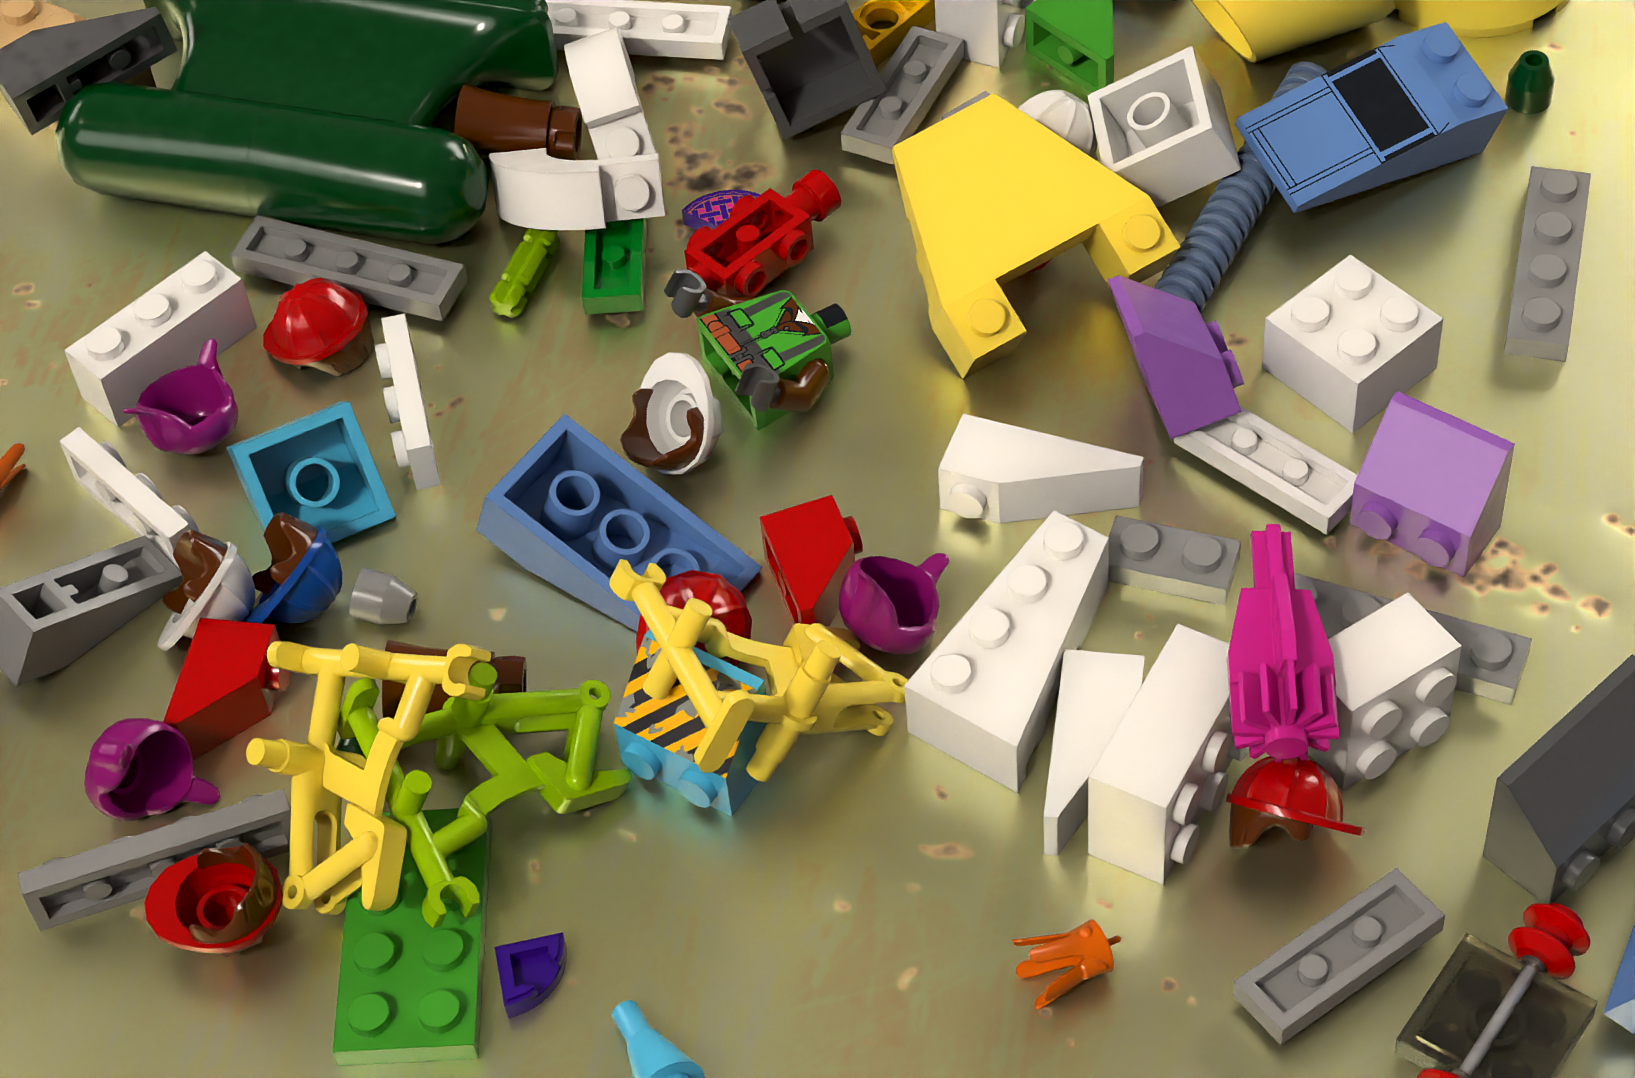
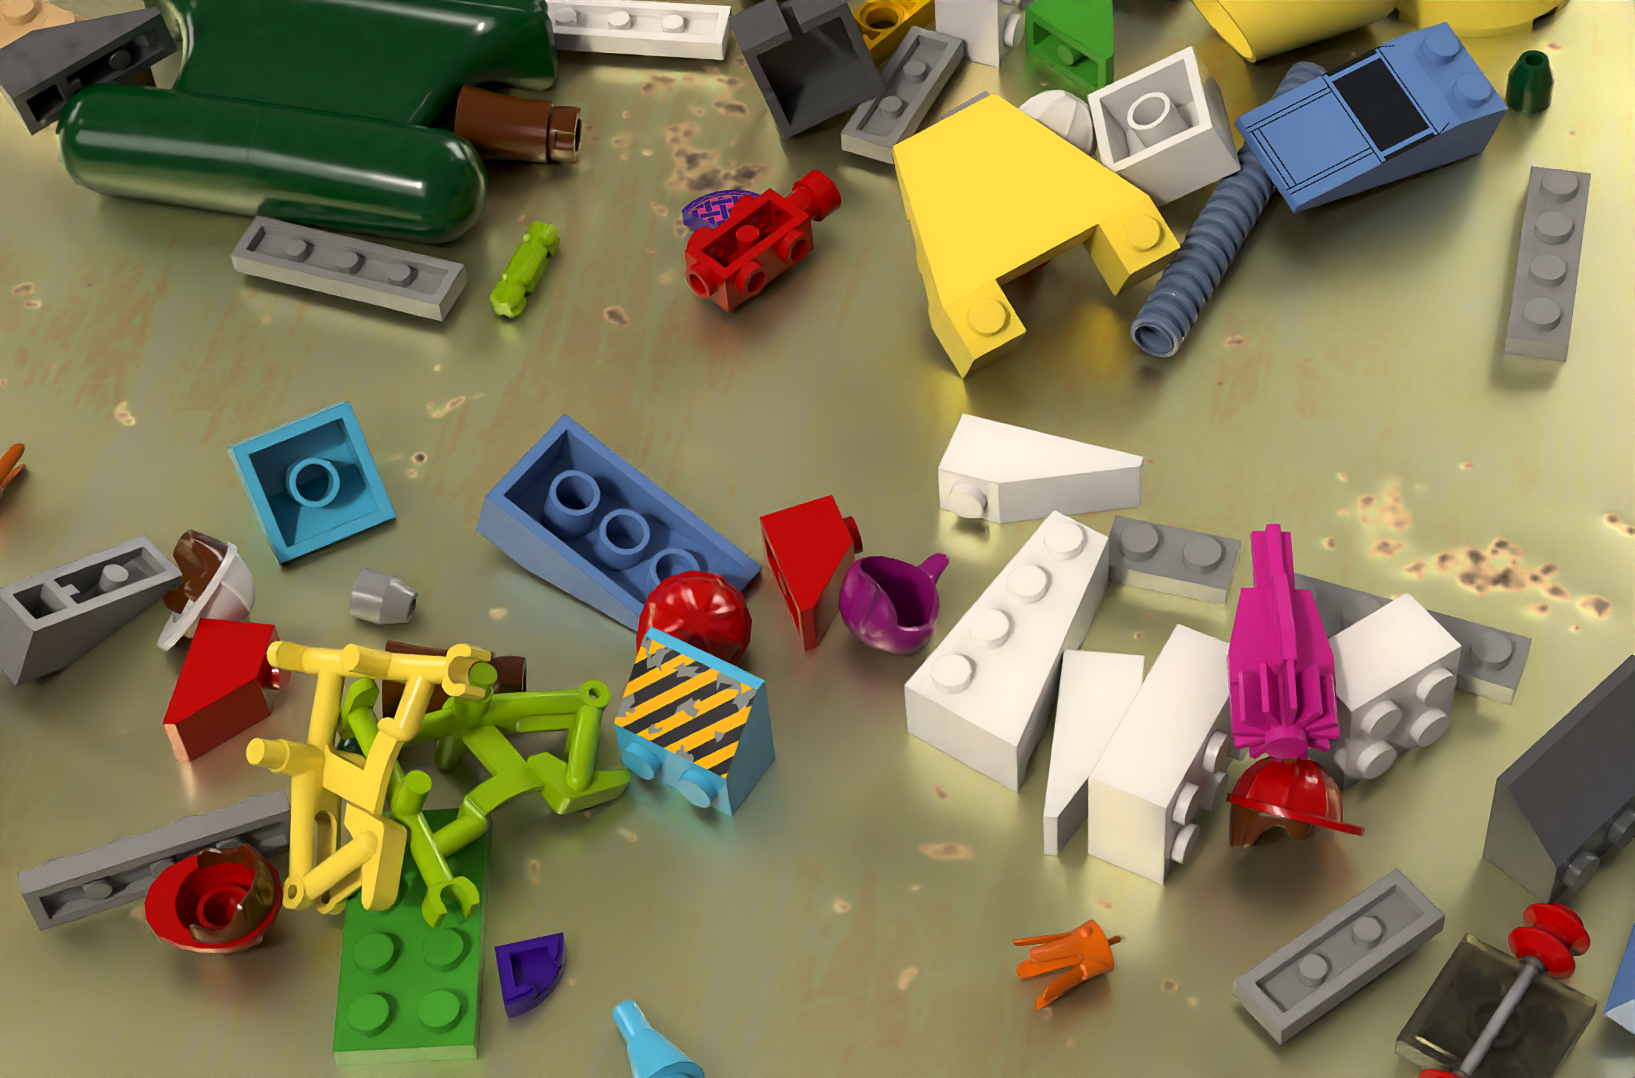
white plate [60,427,199,570] -> none
white brick [64,251,257,428] -> none
magenta hair [84,718,220,822] -> none
magenta hair [123,338,238,455] -> none
blue piece [244,512,342,623] -> none
red piece [263,278,374,376] -> none
white plate [375,313,441,490] -> none
white arch [489,148,665,230] -> none
white arch [564,27,662,169] -> none
green plate [582,218,647,315] -> none
light yellow piece [609,559,908,782] -> none
white piece [620,352,724,475] -> none
torso [664,269,851,431] -> none
medium lavender slope [1107,275,1244,439] -> none
white plate [1174,405,1357,535] -> none
white brick [1262,255,1443,433] -> none
medium lavender slope [1350,391,1515,577] -> none

